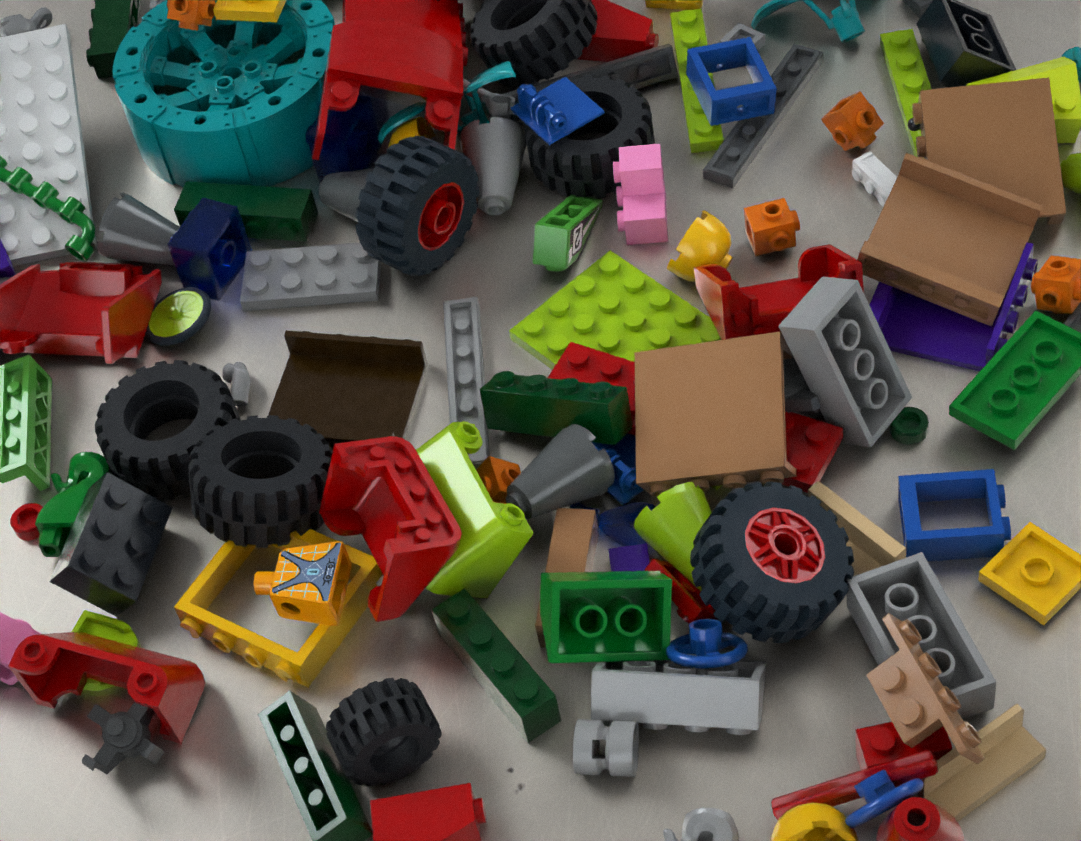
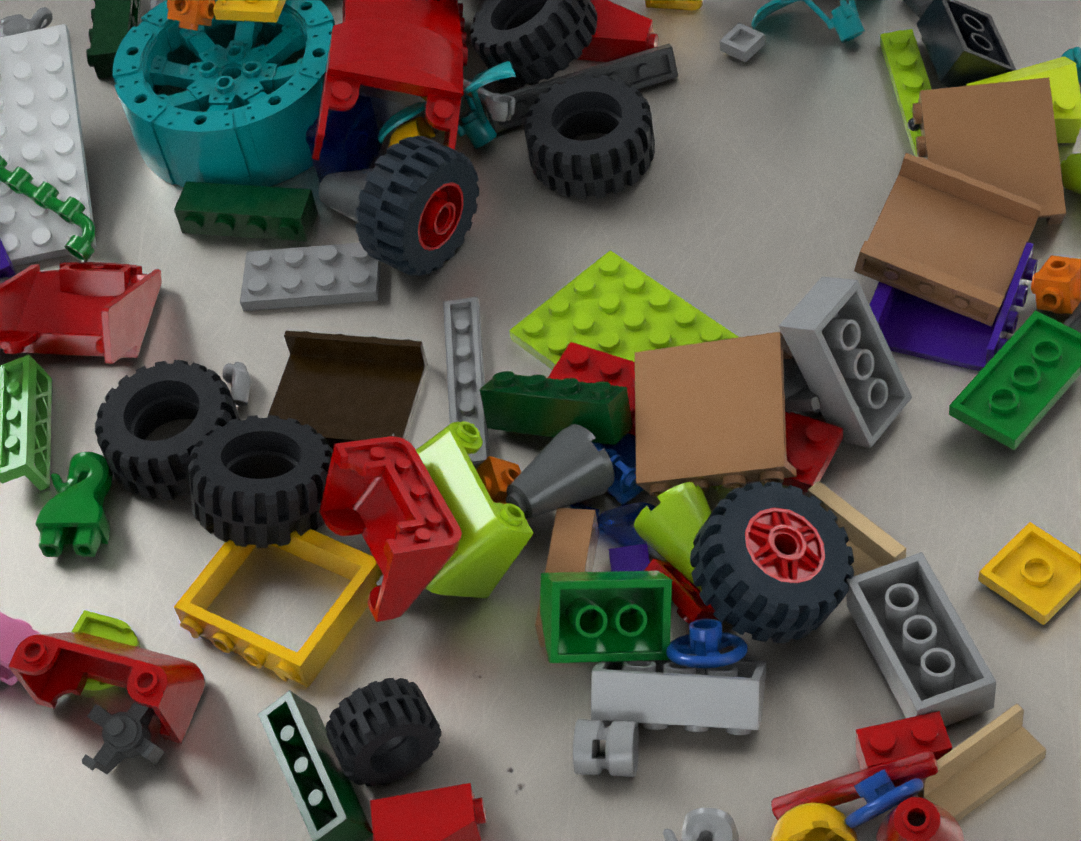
red tile [10,503,43,541] -> none
black brick [49,472,172,617] -> none
dark grey cone [97,193,197,267] -> none
lime wheel [146,287,211,346] -> none
clear blue brick [167,197,252,301] -> none
light orange torso [253,541,352,626] -> none
dark green brick [432,588,561,743] -> none
light grey cone [460,117,527,216] -> none
blue hinge [511,77,605,145] -> none
bright green slope [533,195,603,271] -> none
bright pink brick [613,144,668,245] -> none
yellow cylinder [667,210,733,282] -> none
lime plate [670,8,724,153] -> none
blue window [686,37,777,126] -> none
red windscreen [694,244,864,340] -> none
dark grey tile [703,44,824,188] -> none
orange brick [744,198,800,257] -> none
orange brick [821,91,884,151] -> none
white piece [852,151,897,206] -> none
medium nougat bracket [866,613,985,764] -> none
dark green tile [890,407,929,445] -> none
blue window [898,469,1011,562] -> none

